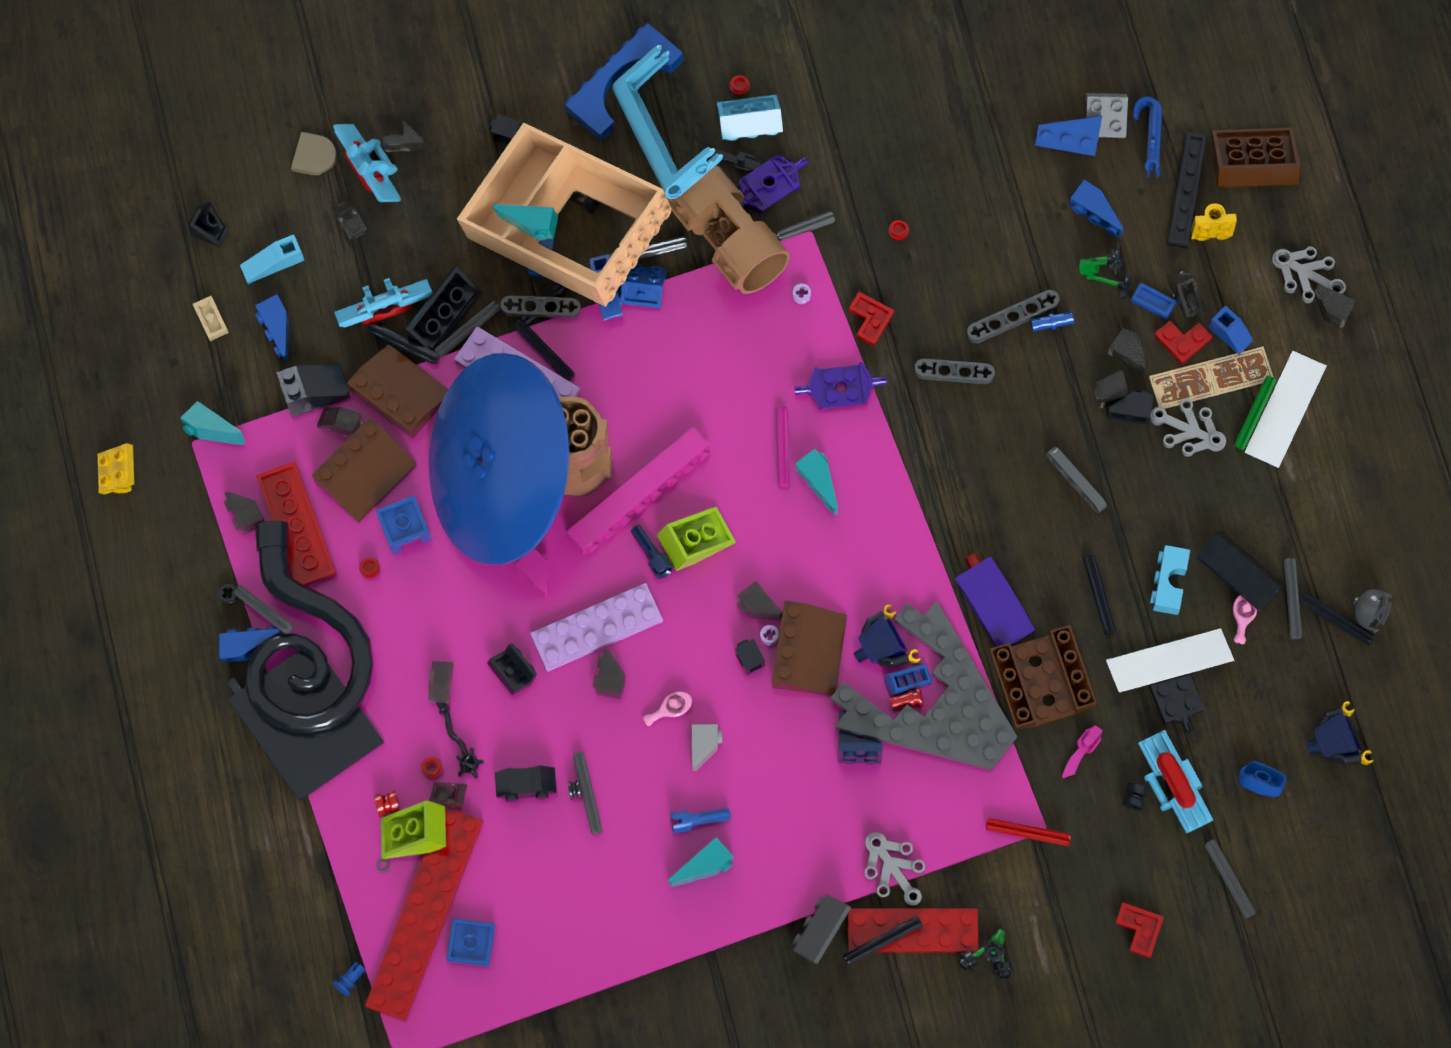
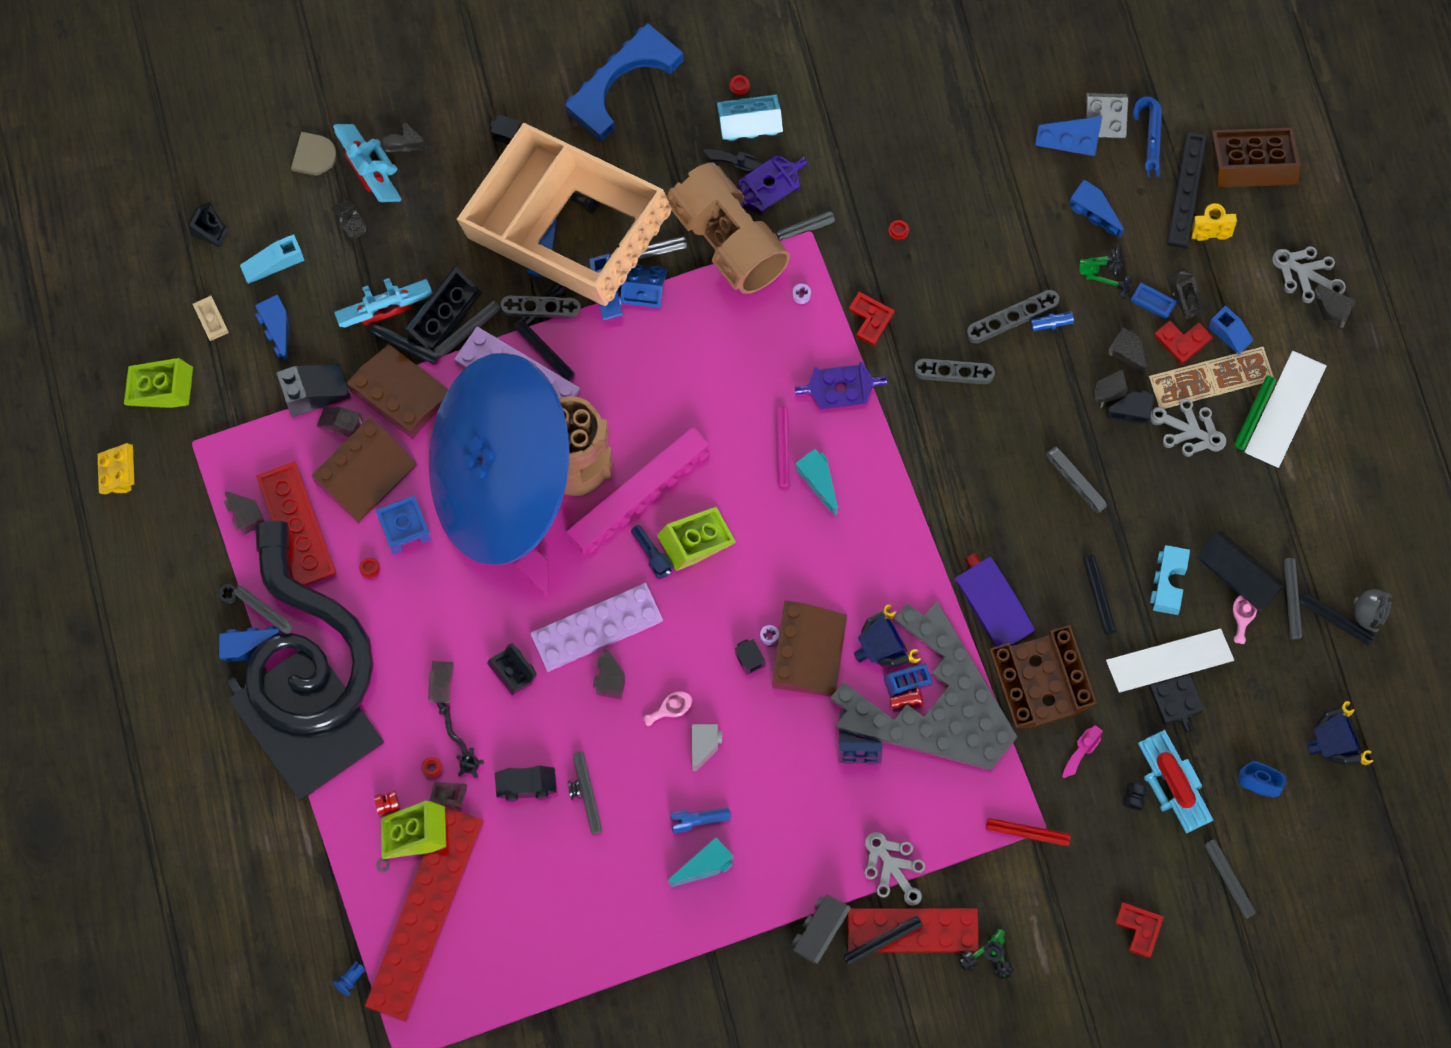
teal slope [181,401,246,445] -> none
blue plate [446,918,496,967] -> none
teal slope [493,204,558,240] -> none
medium azure piece [612,45,723,199] -> none
clear smoke slope [736,581,783,621] -> none
none -> lime slope [124,358,193,408]

